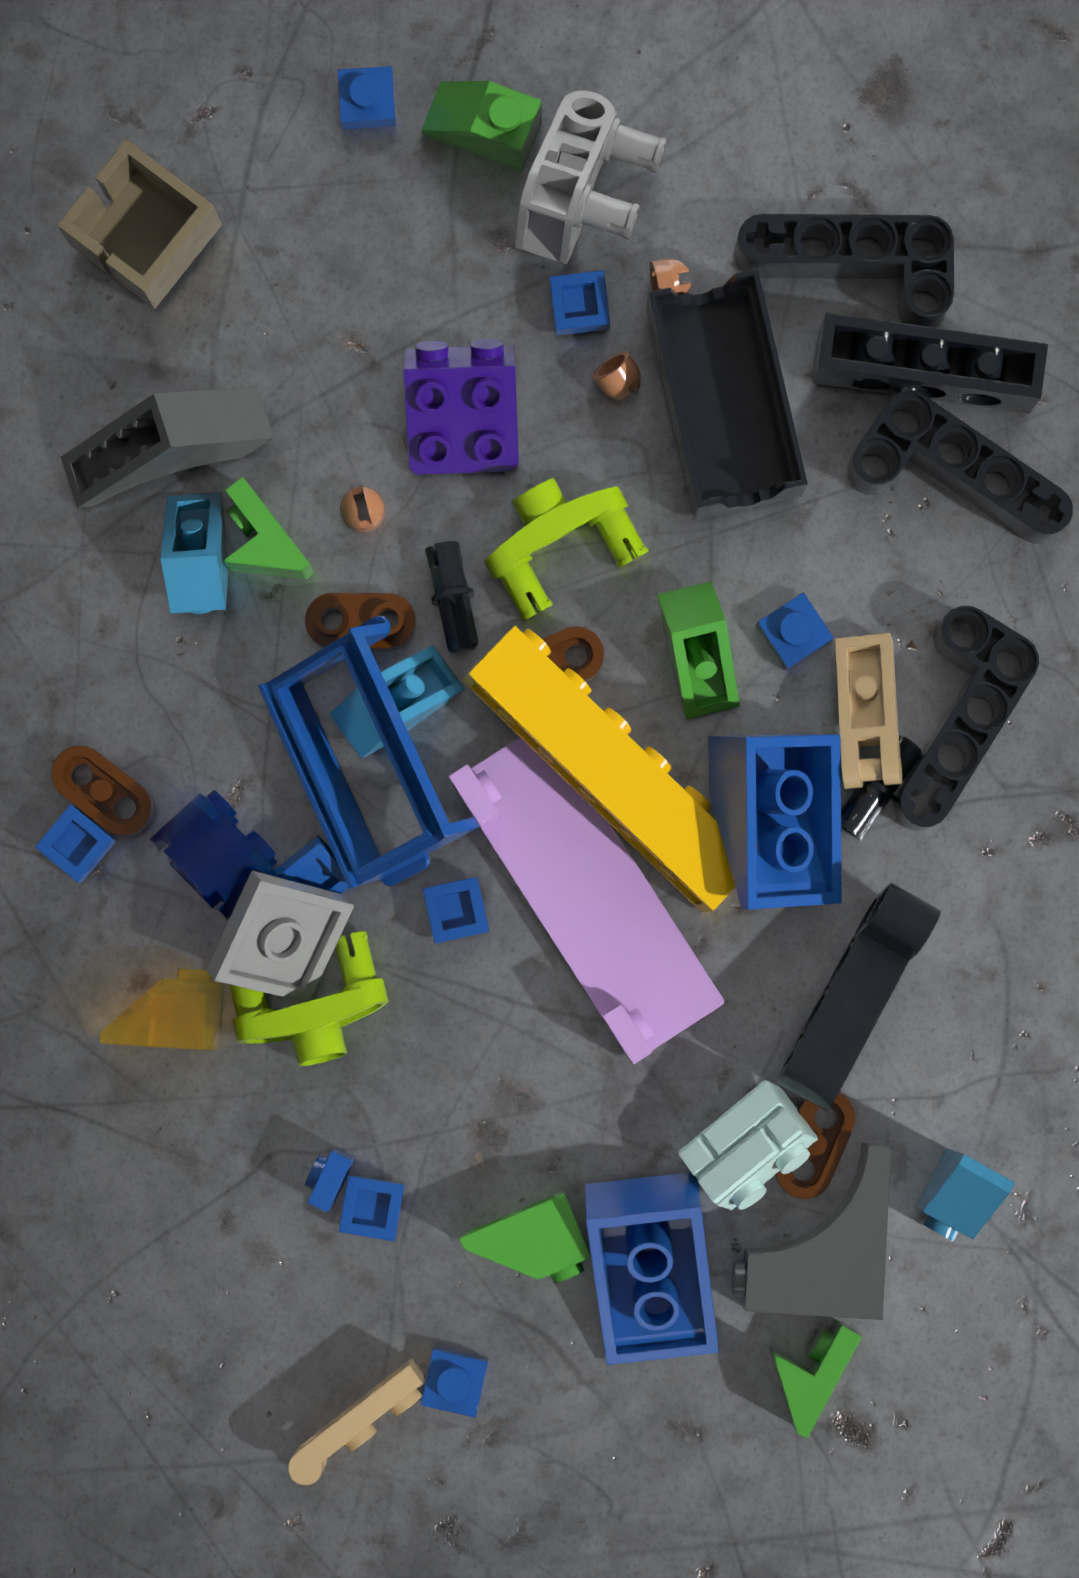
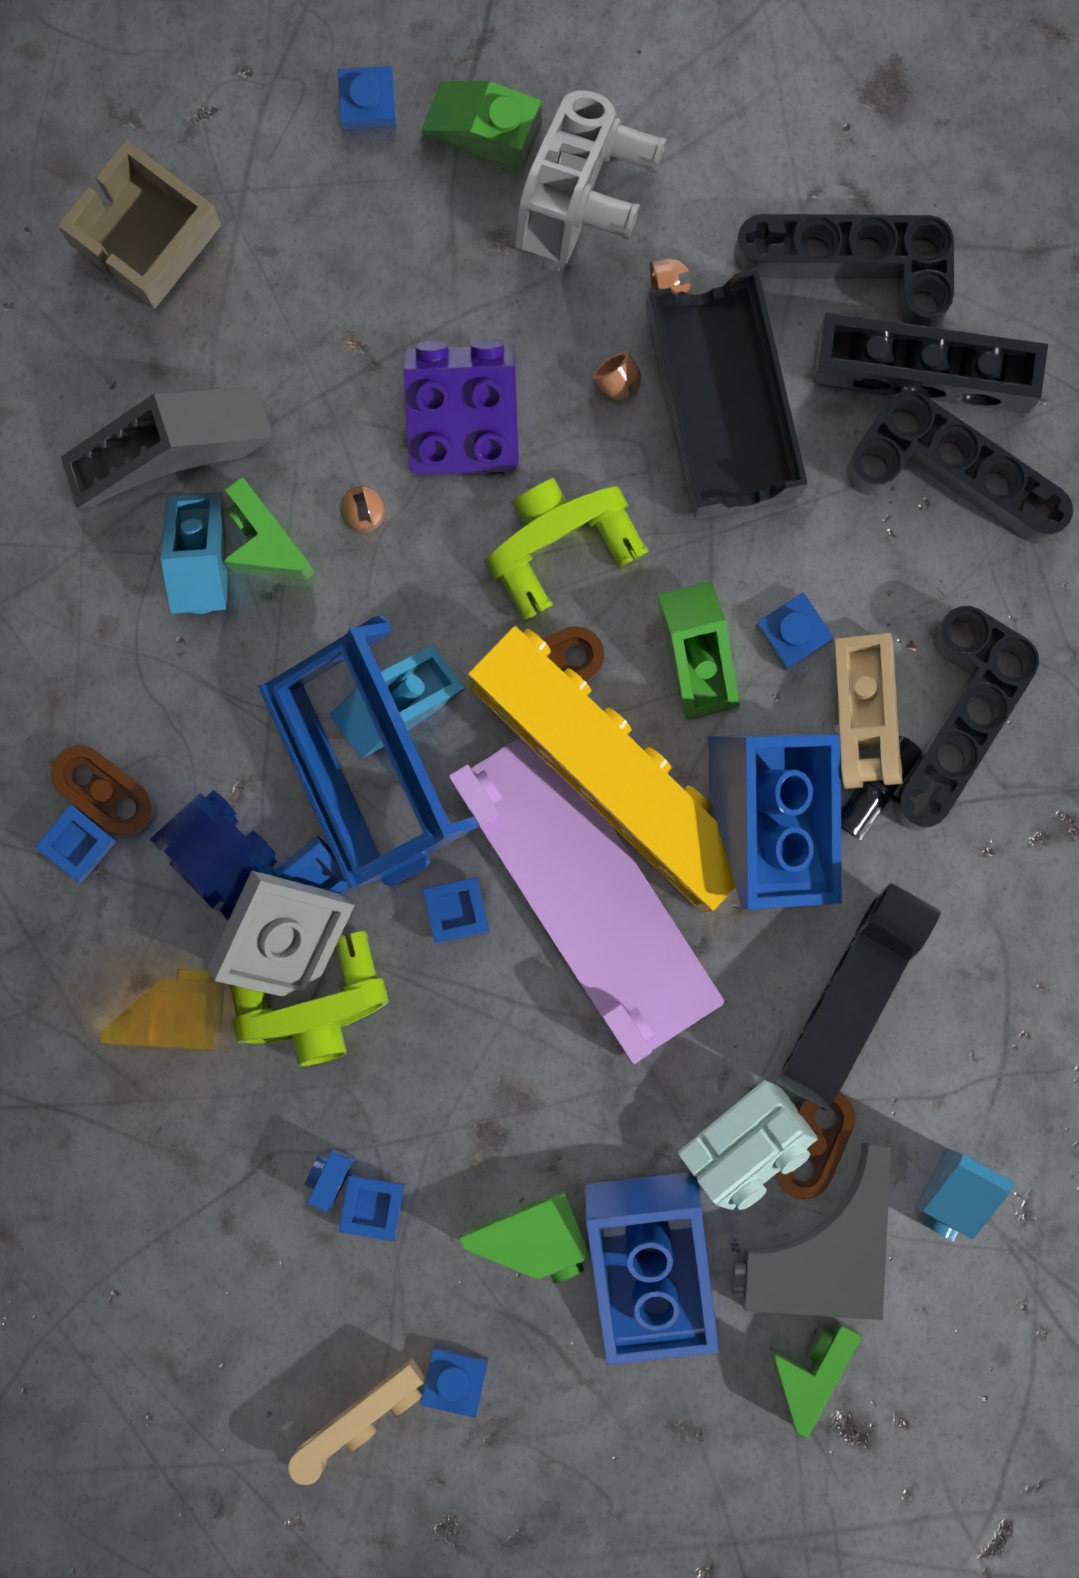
reddish brown plate [305,593,417,651] -> none
black axle [425,541,479,654] -> none
blue plate [549,270,610,336] -> none

